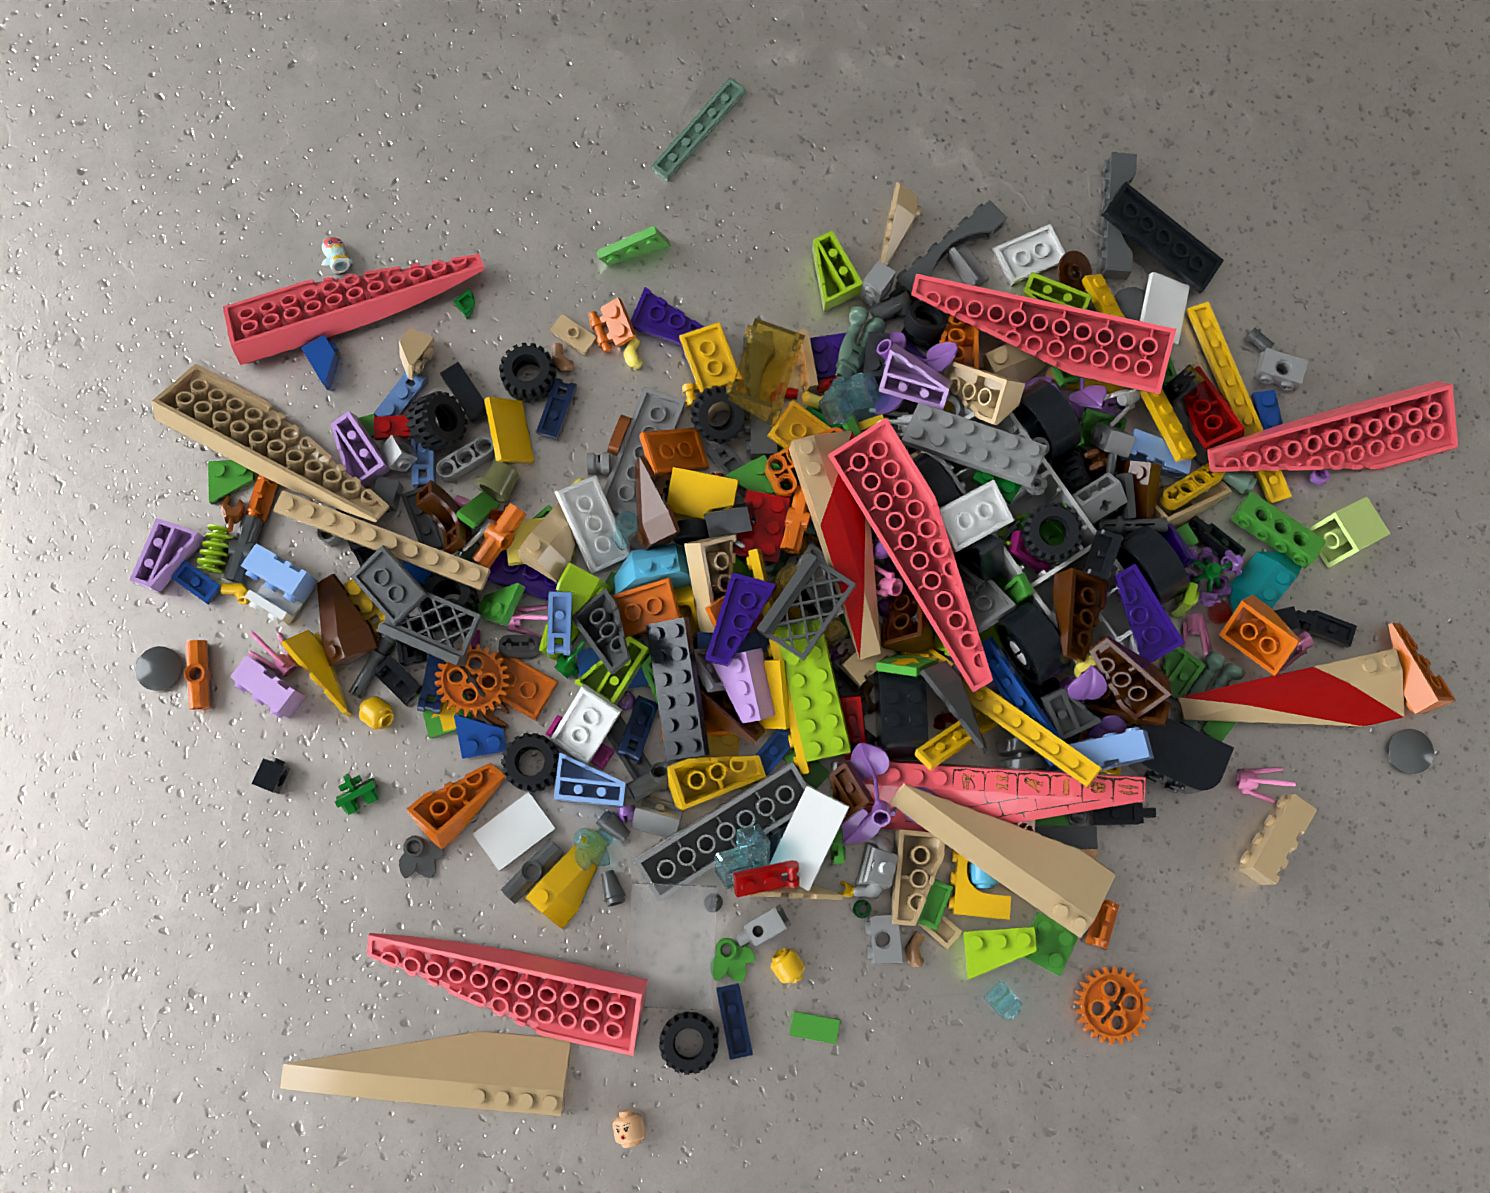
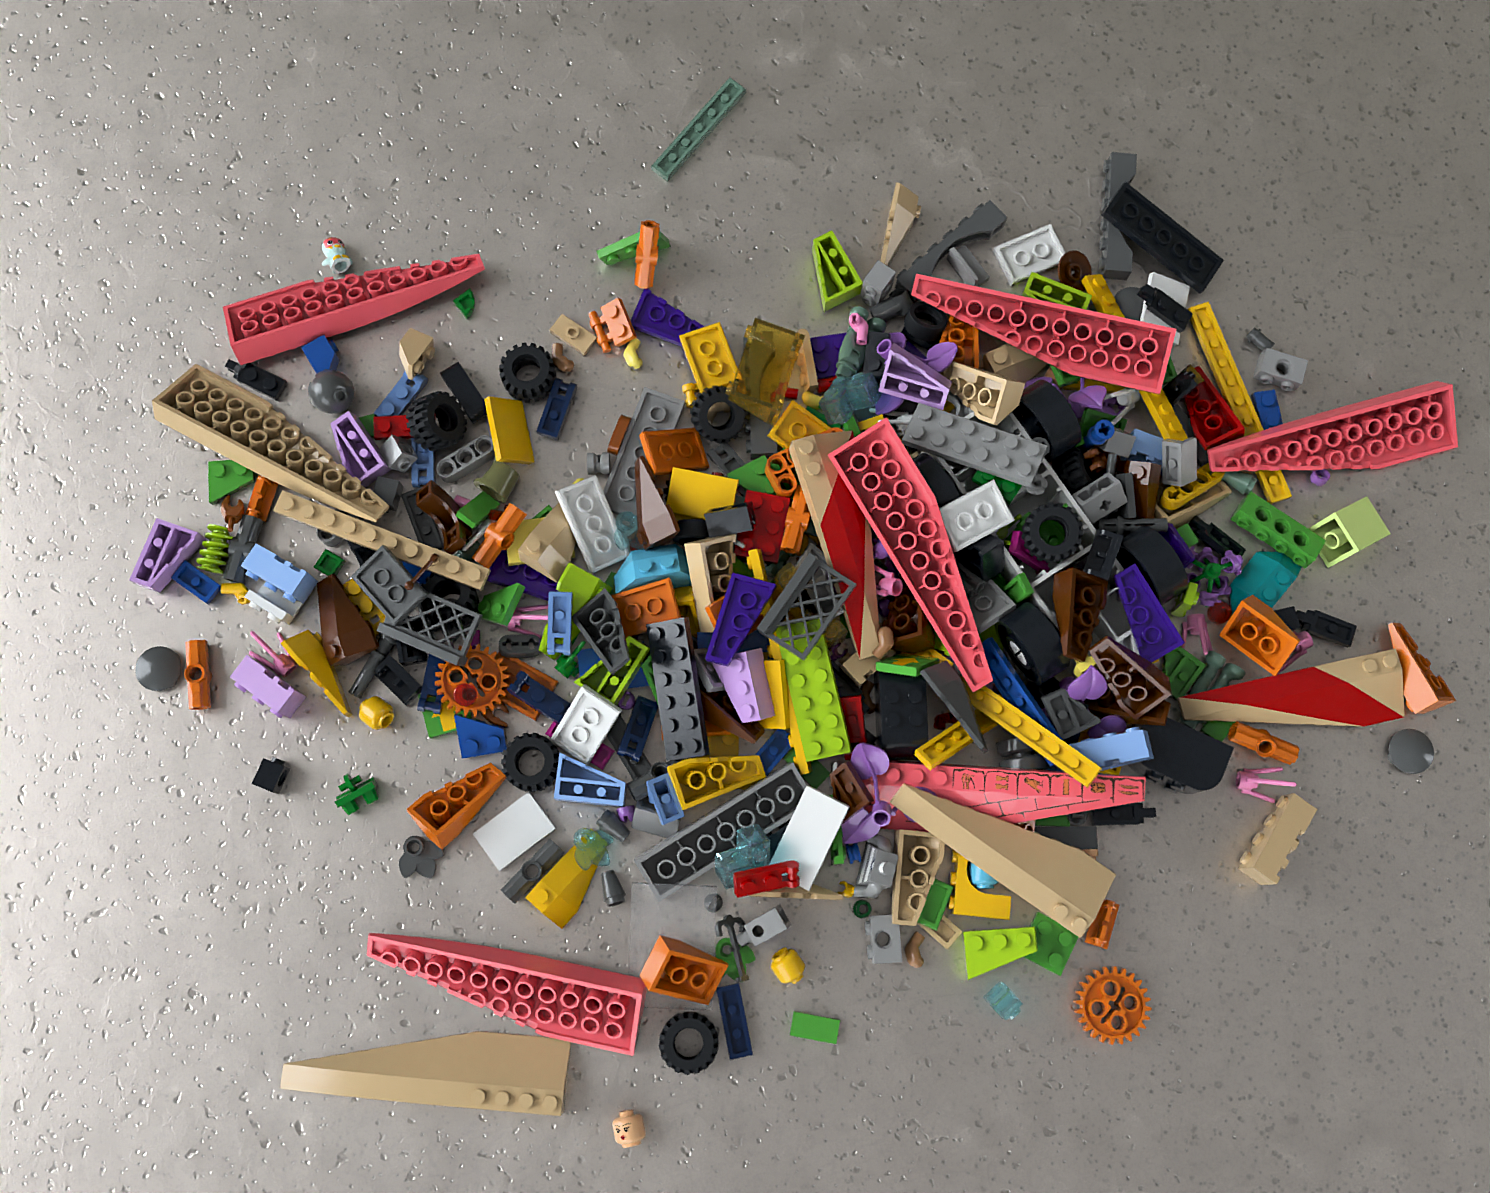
none -> black hinge [225,359,288,401]
none -> dark grey cylinder [308,369,355,414]
none -> green tile [314,549,346,576]
none -> reddish brown hinge [405,553,439,590]
none -> clear red tile [454,683,477,707]
none -> dark blue plate [507,671,571,725]
none -> orange piece [634,220,660,289]
none -> orange slope [639,935,728,1005]
none -> medium blue slope [646,773,685,825]
none -> dark grey piece [715,915,749,983]
none -> blue bush [845,843,861,864]
none -> bright pink arm [849,313,868,345]
none -> medium nougat arm [872,626,894,660]
none -> blue pin [1081,420,1115,451]
none -> black hinge [1137,284,1193,333]
none -> light grey panel [1162,437,1197,487]
none -> orange piece [1228,721,1300,765]

